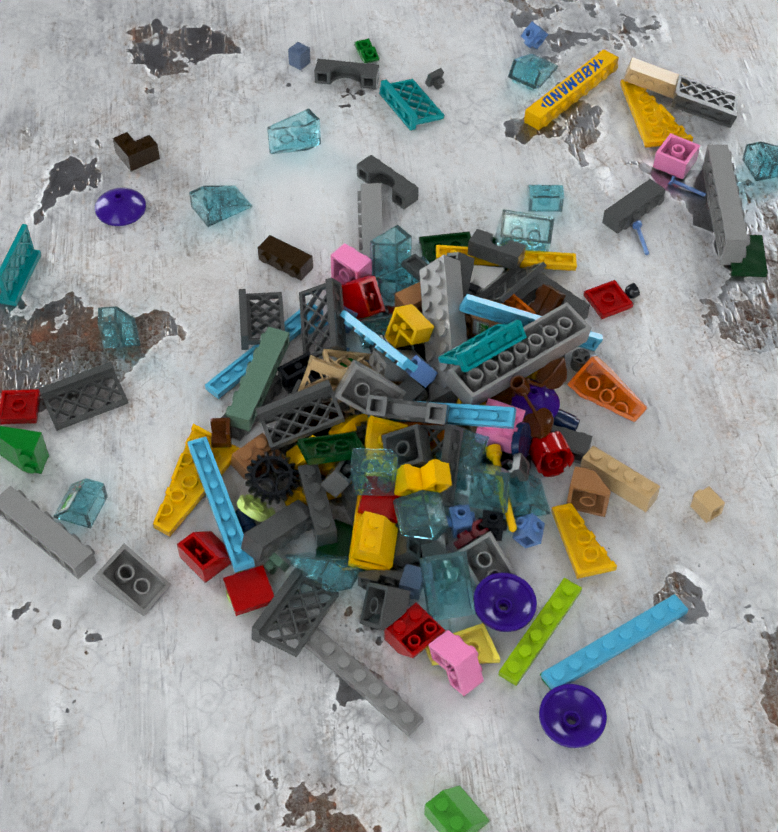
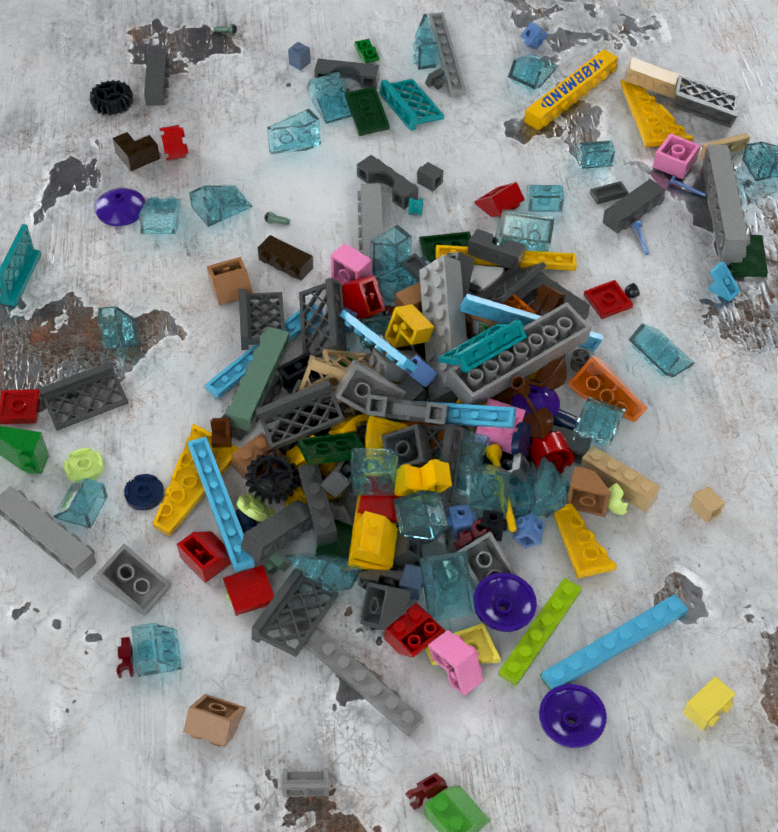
none -> yellowish green tile [64,448,104,484]
none -> black gear [90,79,133,116]
none -> dark red plate [116,637,134,678]
none -> dark blue tile [124,474,164,511]
none -> clear light blue slope [131,623,182,677]
none -> clear light blue slope [139,197,181,234]
none -> dark grey brick [144,52,171,106]
none -> red brick [159,125,189,161]
none -> medium nougat slope [183,694,246,746]
none -> medium nougat slope [207,257,253,305]
none -> sand green piece [214,23,237,34]
none -> sand green piece [264,211,290,225]
none -> light grey hinge [282,768,329,797]
none -> clear light blue slope [307,72,352,124]
none -> dark green tile [344,86,390,136]
none -> dark red plate [405,773,448,809]
none -> teal wheel [408,198,423,215]
none -> clear light blue slope [413,14,437,70]
none -> dark grey brick [417,162,444,192]
none -> light grey plate [428,12,466,97]
none -> red slope [474,182,525,218]
none -> clear light blue slope [533,457,570,518]
none -> clear light blue slope [573,397,626,445]
none -> clear light blue slope [574,140,616,169]
none -> dark grey tile [590,181,628,204]
none -> yellowish green hair [607,483,629,515]
none -> clear light blue slope [628,323,695,377]
none -> light yellow brick [683,676,736,731]
none -> tan plate [700,133,750,160]
none -> medium azure slope [708,262,740,301]

